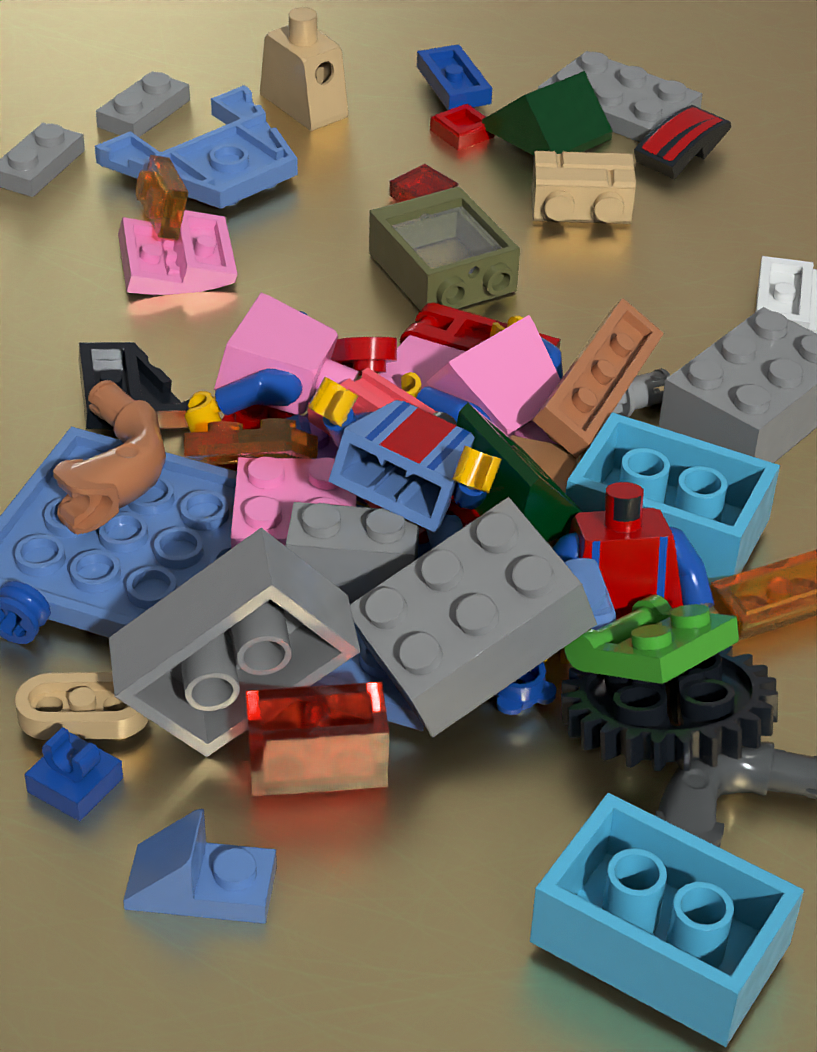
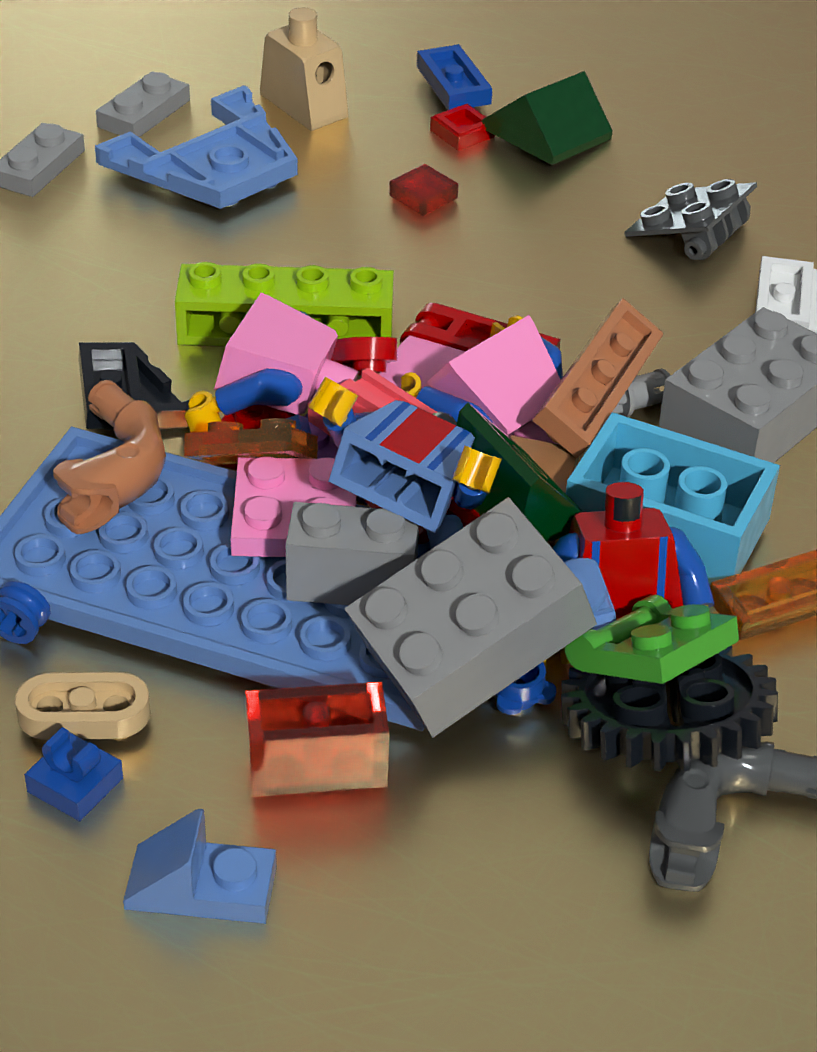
light grey brick [109,528,361,757] -> none
bright pink slope [118,208,238,295] -> none
clear orange plate [136,155,188,240] -> none
olive window [369,186,520,310] -> none
medium azure brick [530,793,804,1047] -> none
tan brick [531,151,636,224] -> none
light grey plate [538,51,703,142] -> none
slope [634,105,731,180] -> none
none -> lime brick [175,262,394,346]
none -> dark grey hinge [624,179,758,260]

